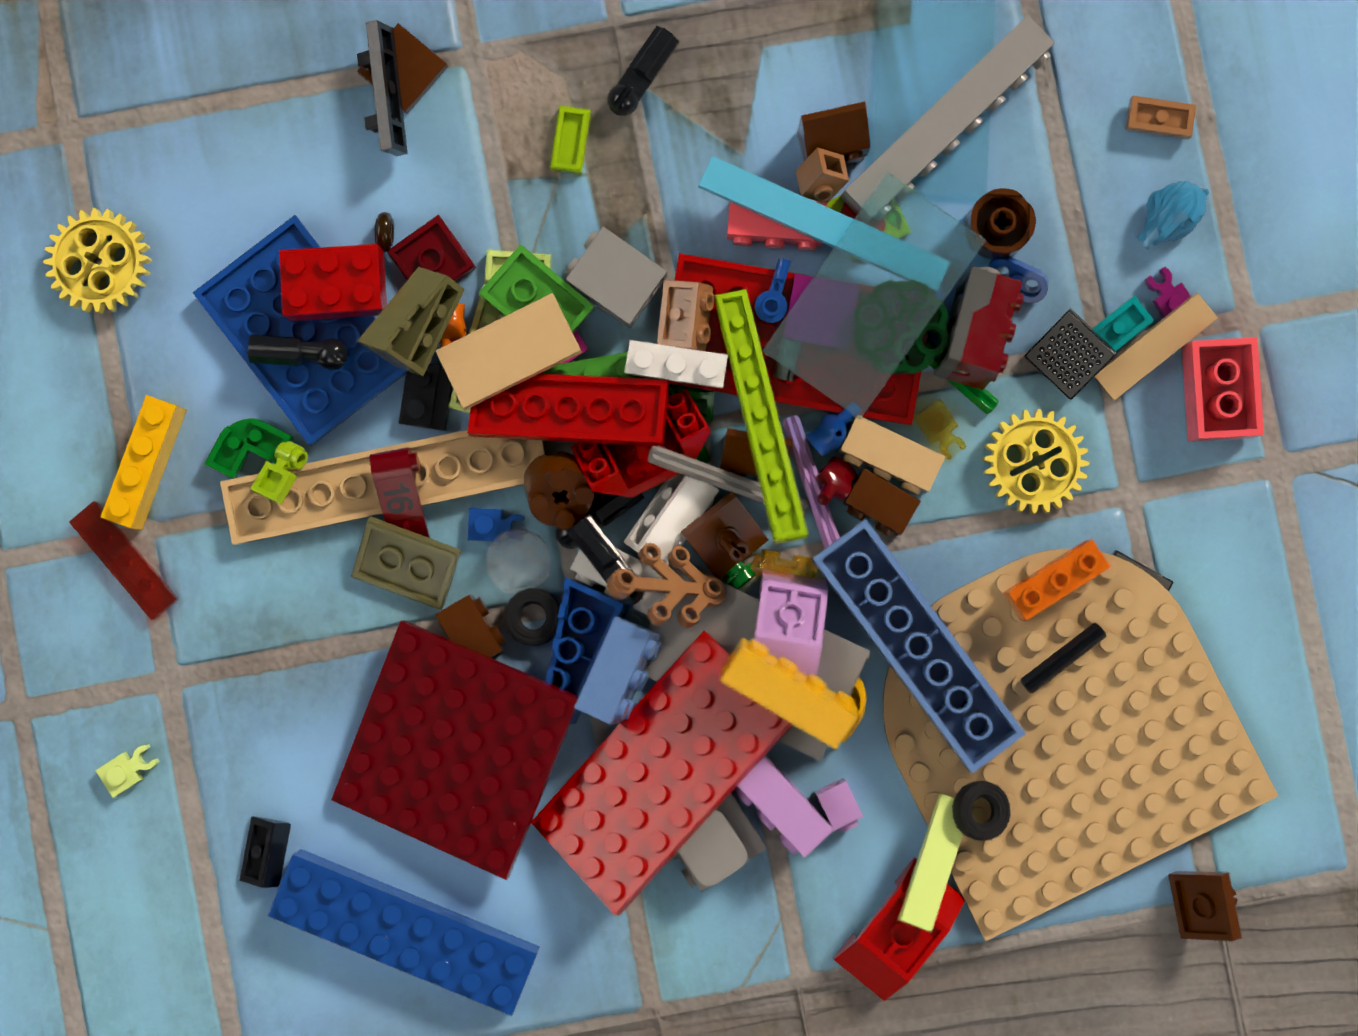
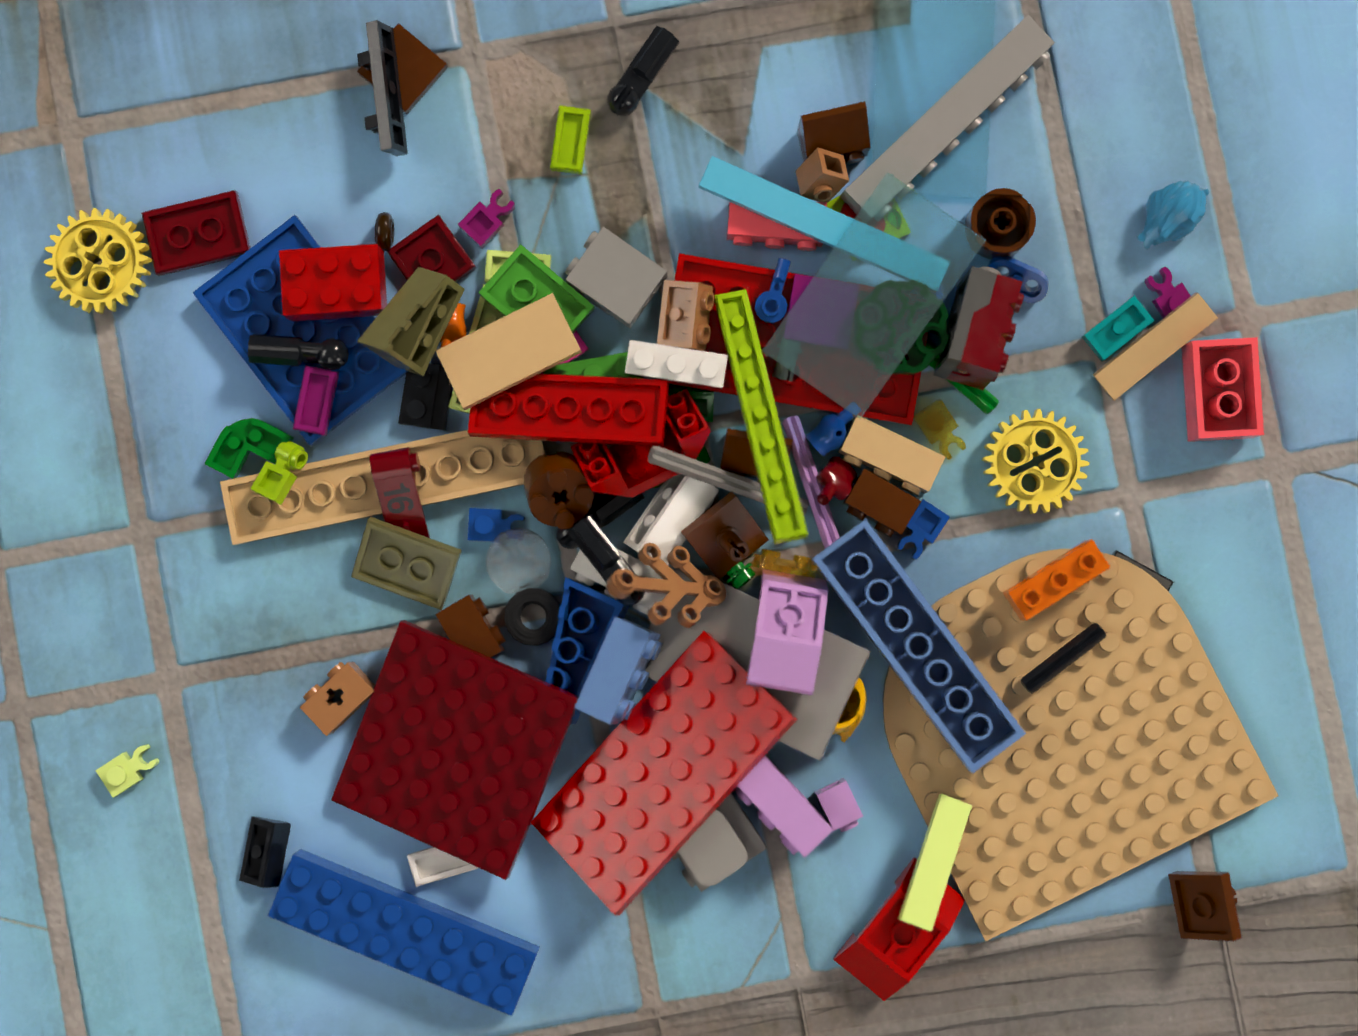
clear red tile [69,501,179,620] -> none
yellow brick [101,395,187,530] -> none
yellow brick [720,637,858,749] -> none
black tyre [952,781,1011,841] -> none
tile [1024,308,1118,400] -> none
medium nougat plate [1125,96,1196,140] -> none
none -> dark red tile [141,190,250,276]
none -> magenta tile [293,365,339,436]
none -> medium nougat brick [299,661,375,736]
none -> white tile [407,847,478,887]
none -> magenta plate [458,189,515,248]
none -> blue plate [897,499,950,560]

